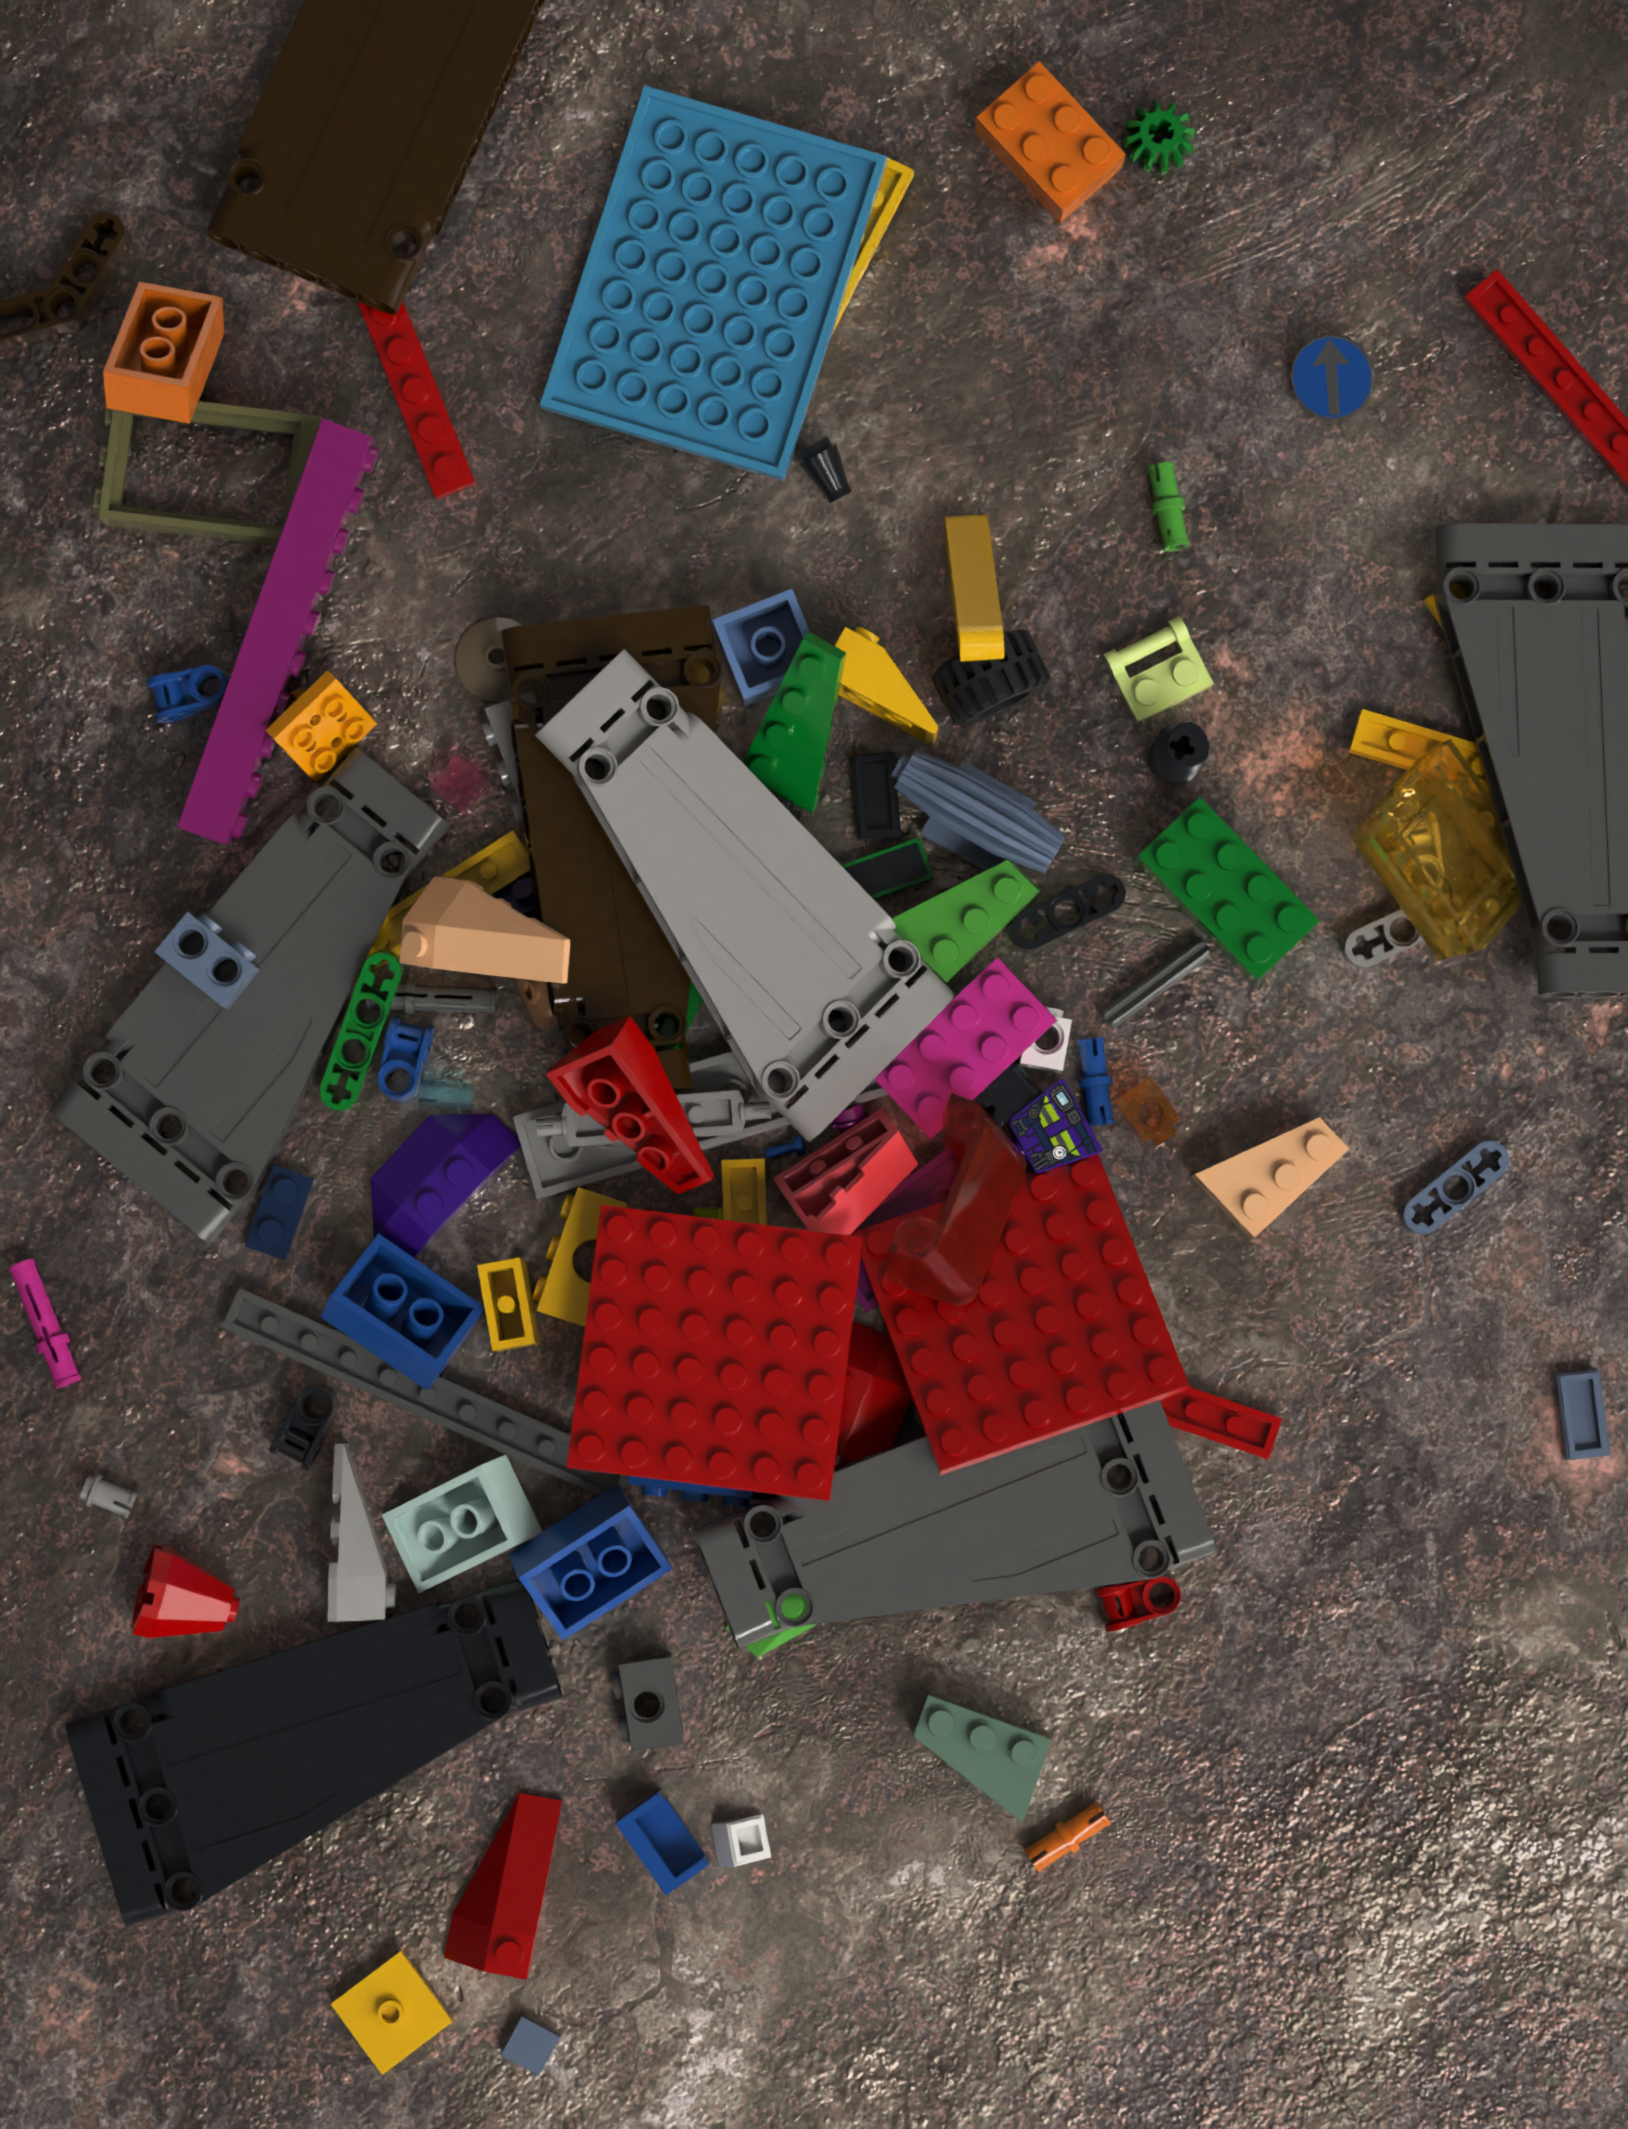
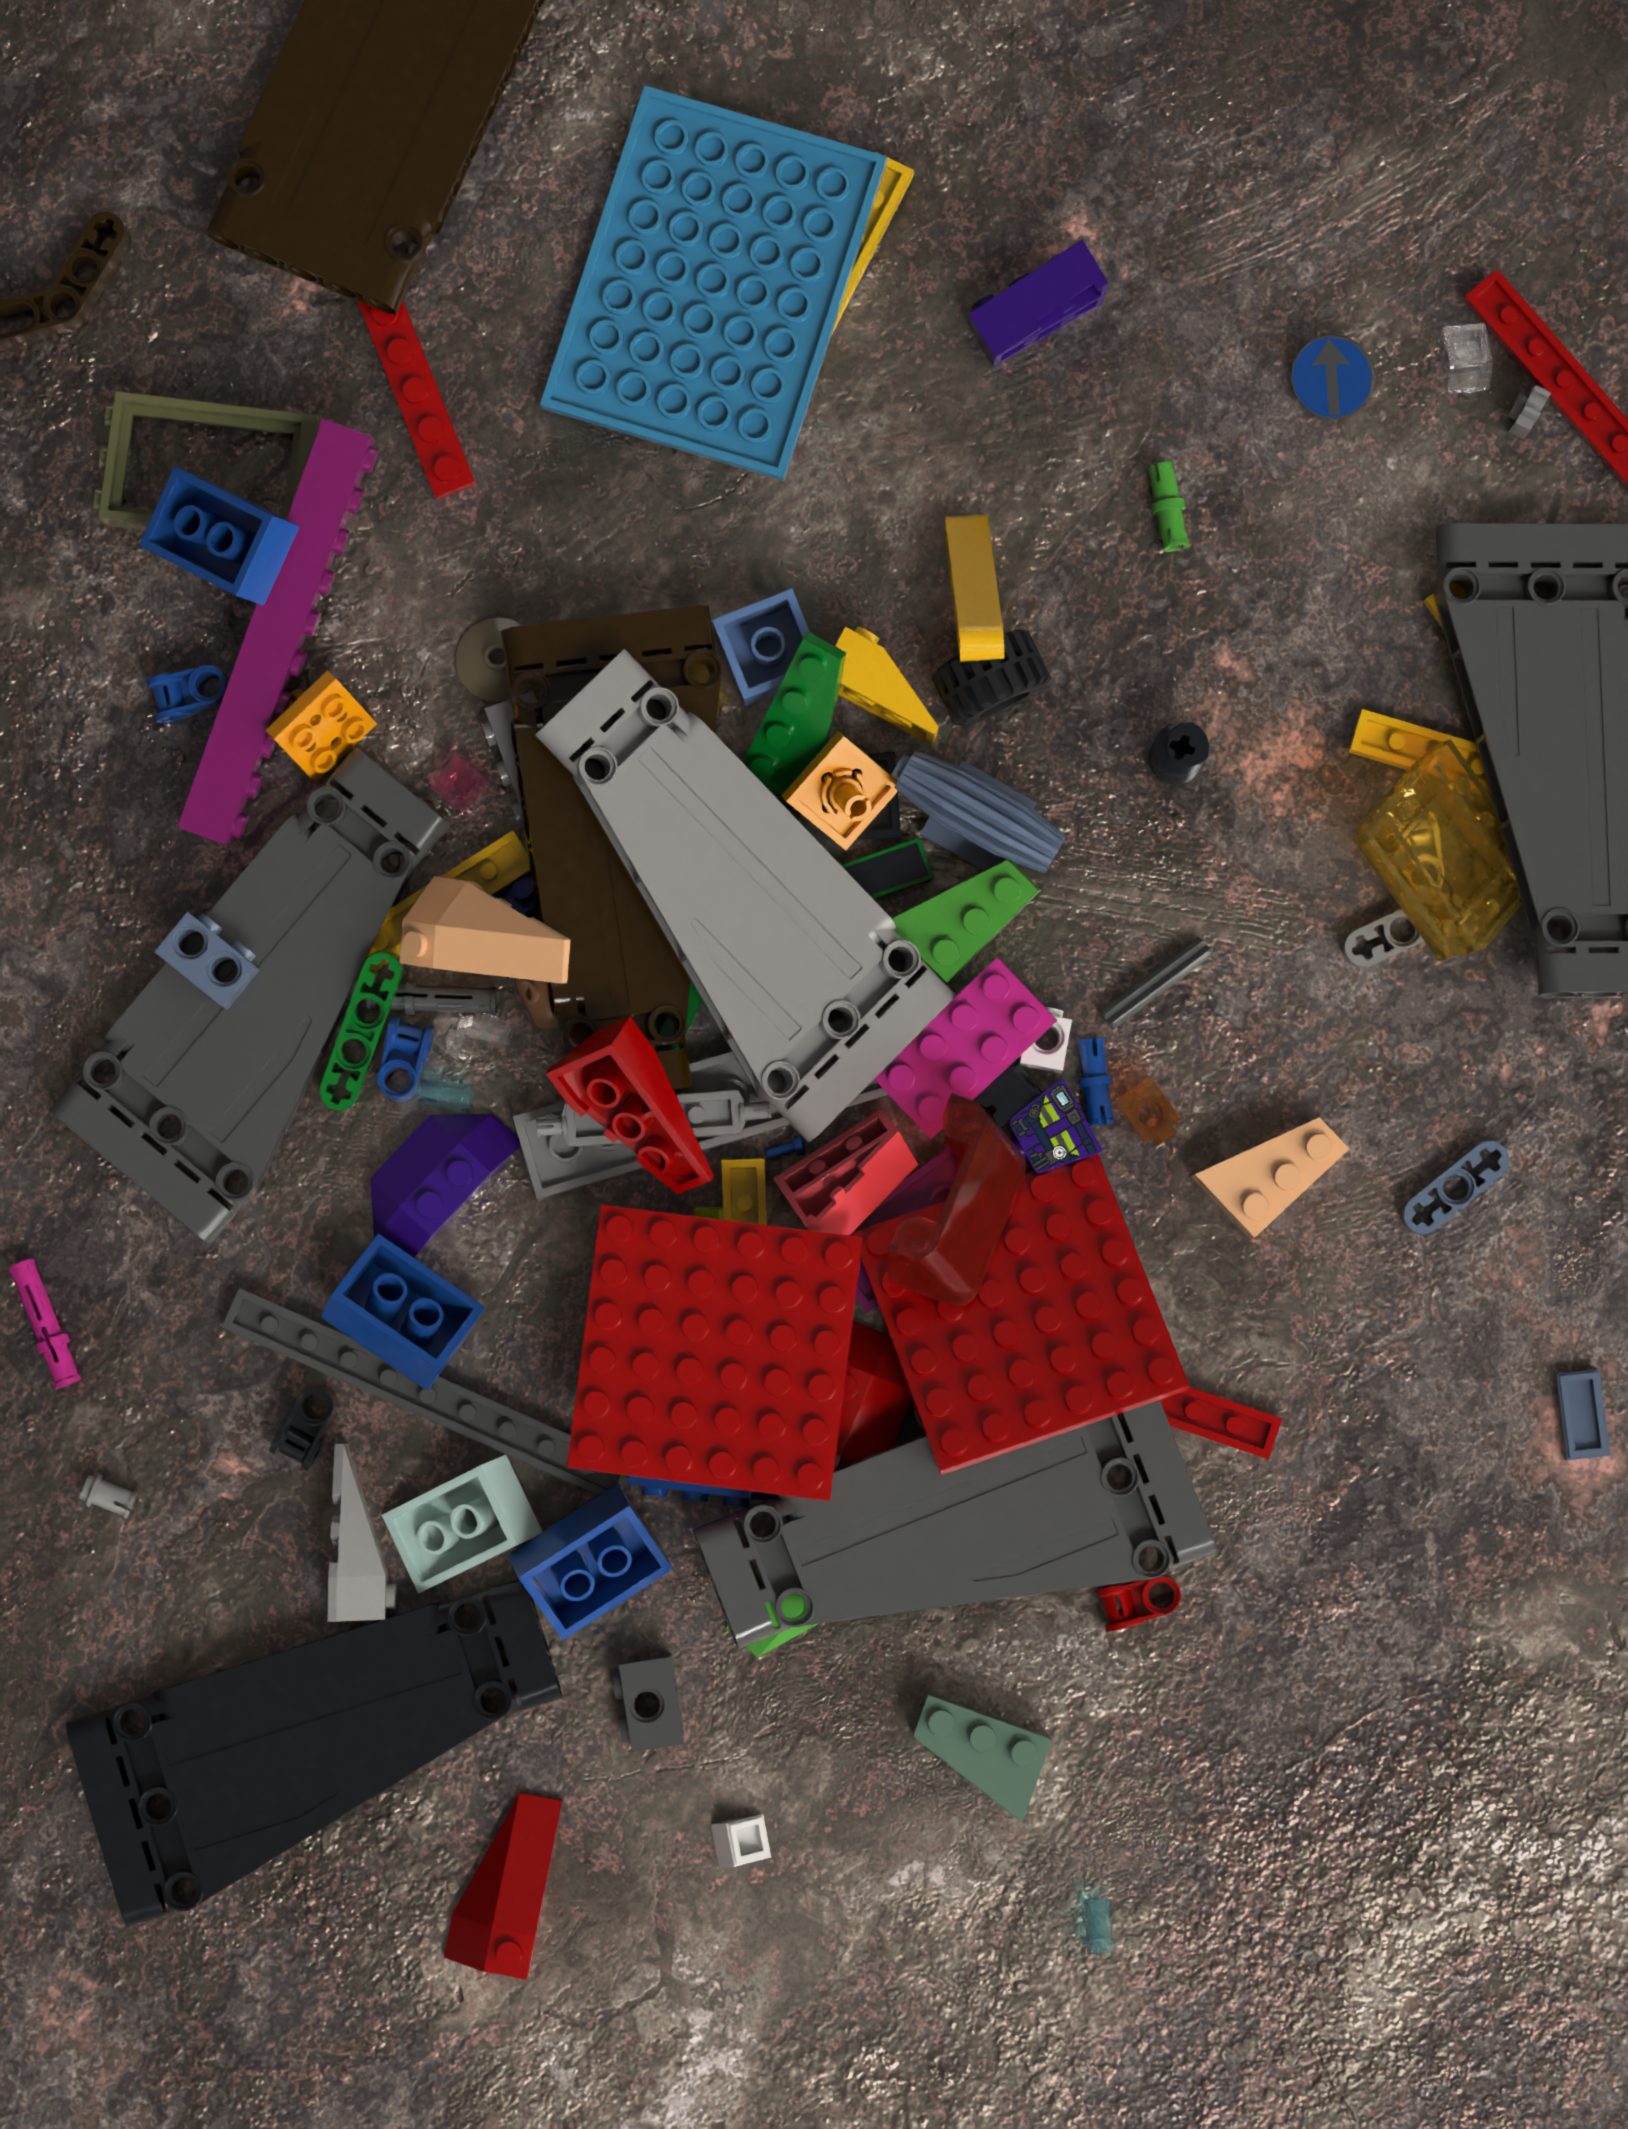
orange brick [103,281,224,424] -> none
red cone [131,1543,240,1638] -> none
dark blue plate [245,1165,316,1261] -> none
yellow plate [330,1949,454,2075] -> none
yellow brick [477,1257,541,1352] -> none
sand blue tile [501,2014,561,2076] -> none
yellow arch [532,1187,629,1327] -> none
blue panel [615,1789,710,1895] -> none
black cone [798,436,852,503] -> none
magenta plate [828,1103,870,1135] -> none
orange brick [974,61,1126,224] -> none
black beam [1009,874,1126,952] -> none
orange pin [1023,1800,1111,1873] -> none
yellowish green plate [1102,616,1214,724] -> none
green gear [1123,100,1196,175] -> none
green brick [1134,797,1320,985] -> none
none -> blue brick [139,466,300,605]
none -> clear bracket [445,1013,513,1062]
none -> light orange plate [781,731,898,850]
none -> dark purple wedge [967,239,1108,367]
none -> clear light blue pin [1082,1899,1117,1954]
none -> clear bracket [1441,323,1493,393]
none -> light grey plate [1508,385,1551,440]

